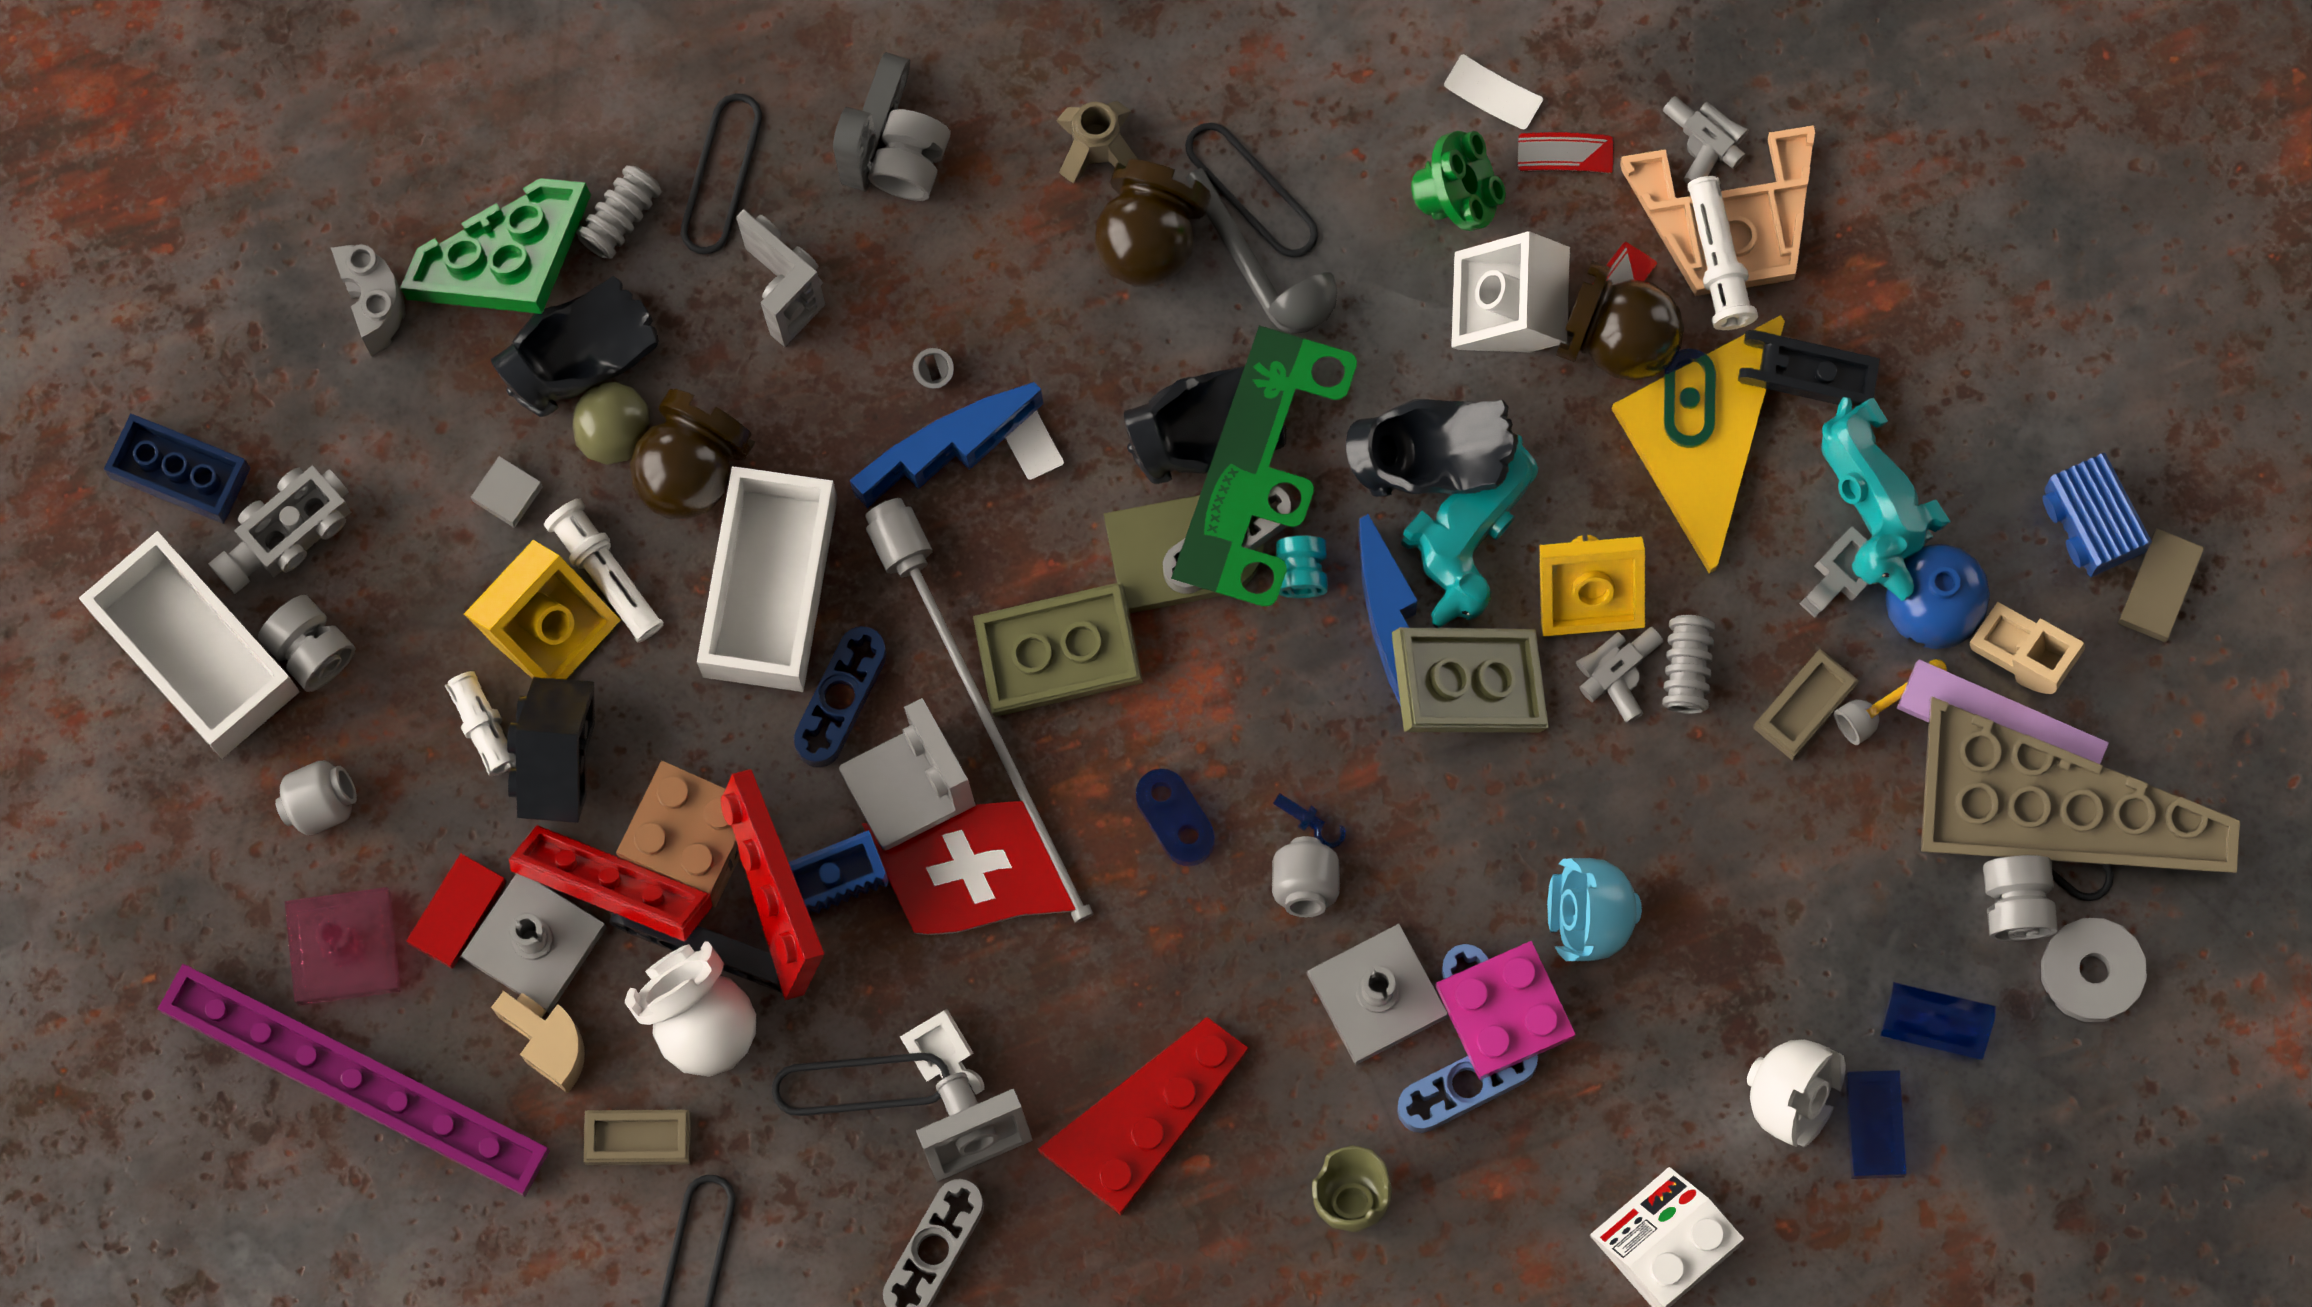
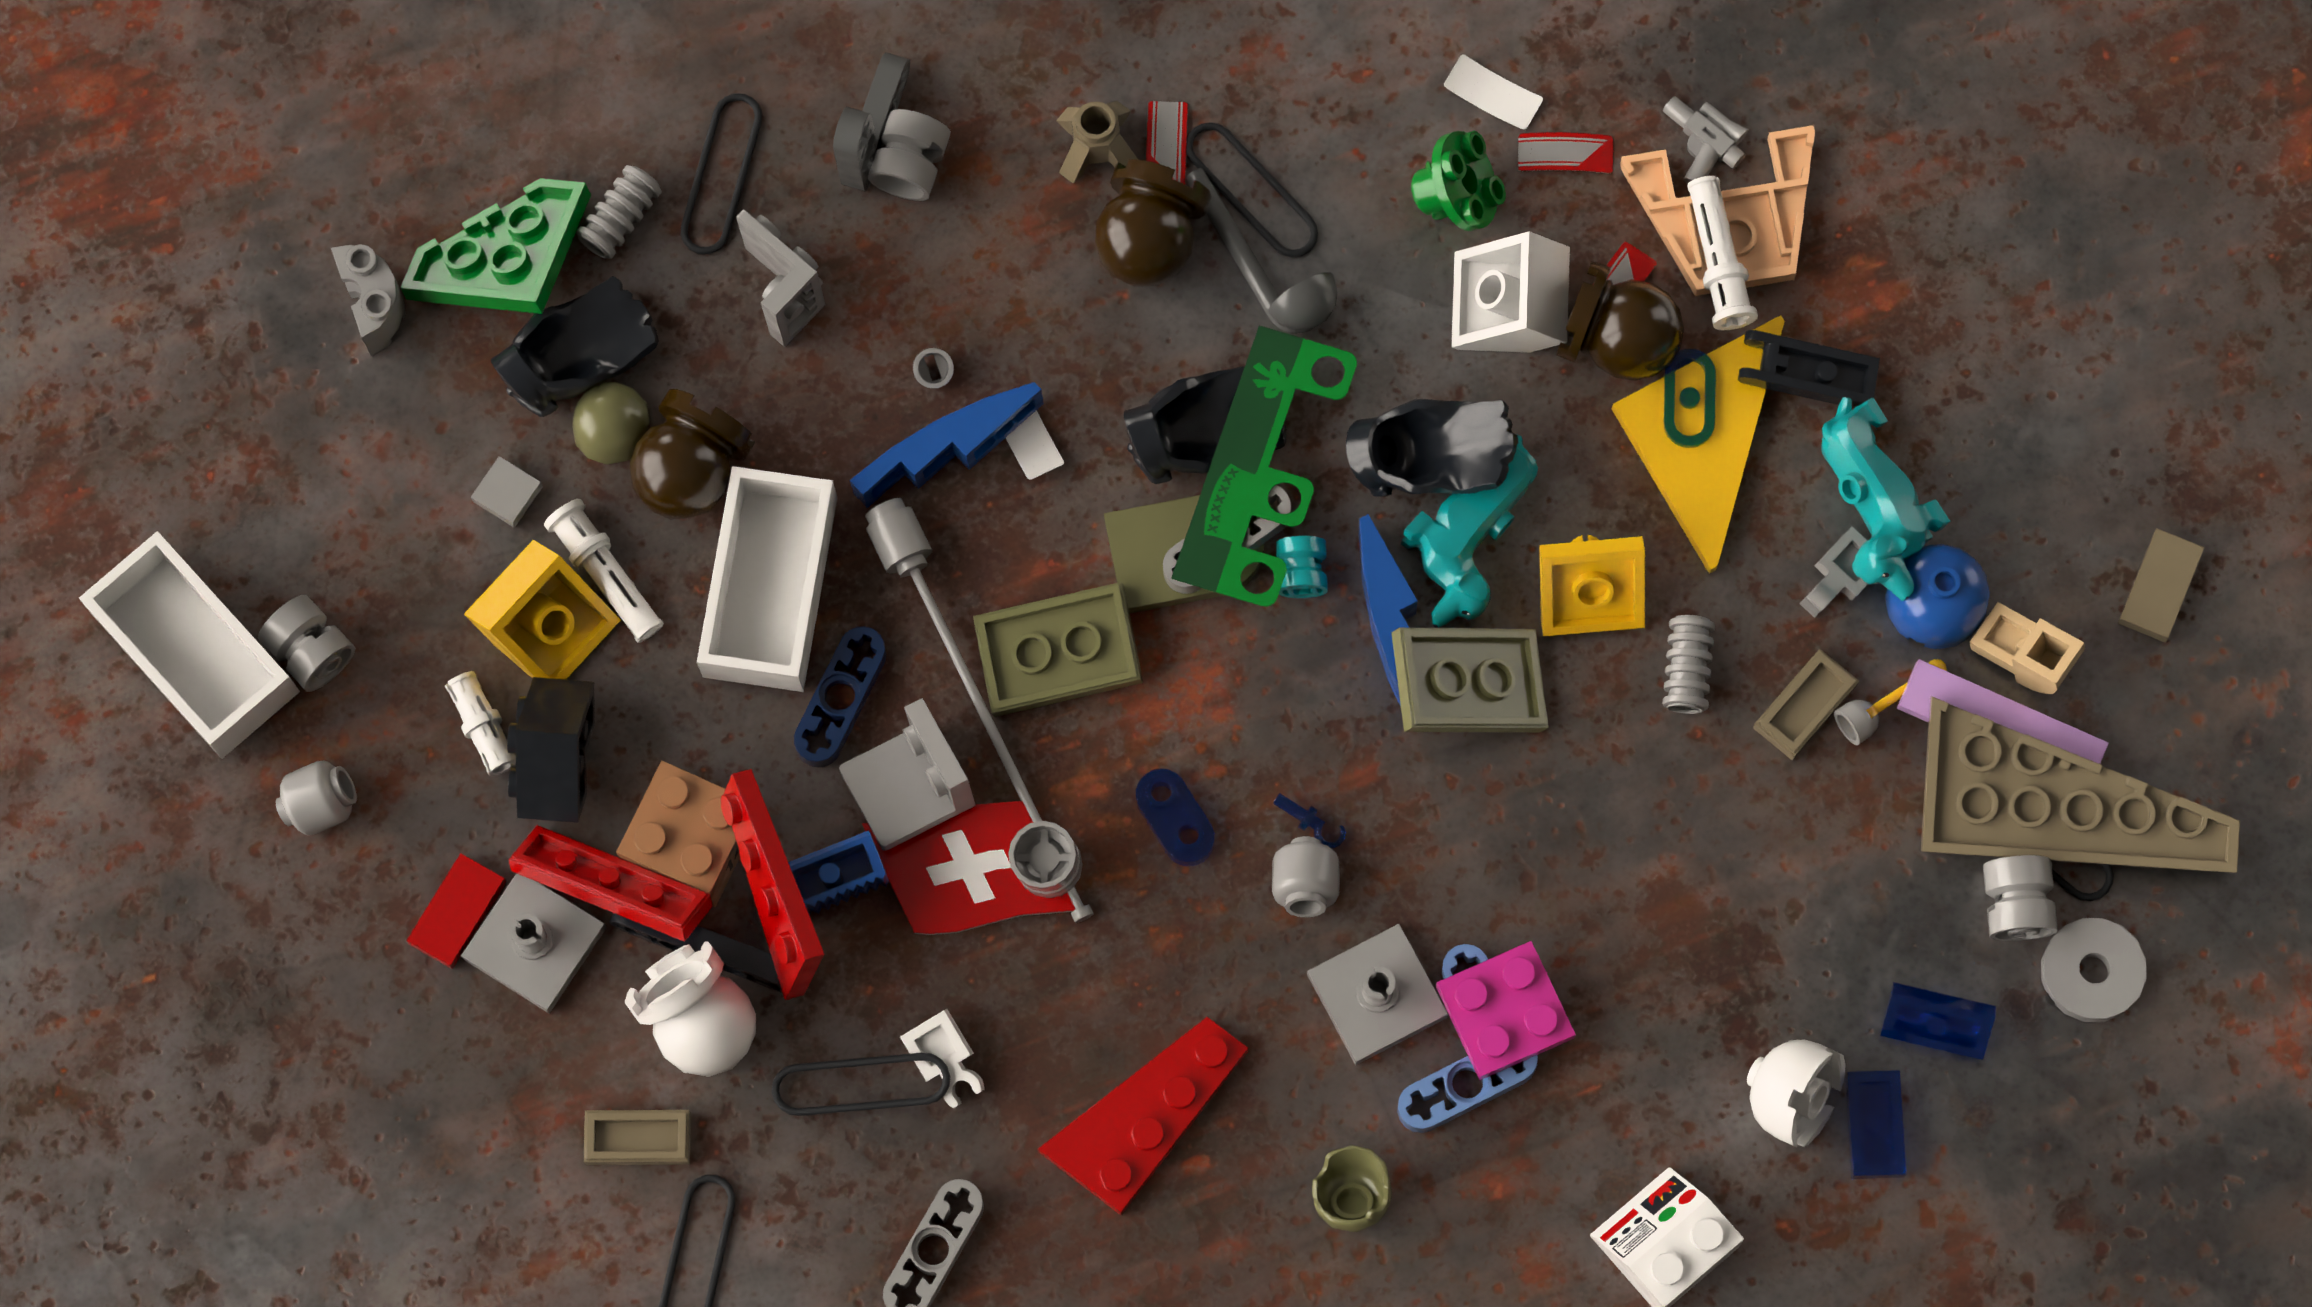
dark blue piece [104,413,251,524] -> none
magenta plate [158,964,550,1197] -> none
light grey brick [208,465,351,595] -> none
clear pink tile [285,887,401,1006] -> none
tan brick [491,991,585,1093] -> none
light grey tile [916,1072,1033,1182] -> none
medium azure cylinder [1547,858,1642,961] -> none
light grey piece [1575,627,1663,724] -> none
blue brick [2042,453,2152,577] -> none
none -> light grey wheel [1008,821,1083,898]
none -> light grey sticker [1146,101,1188,184]

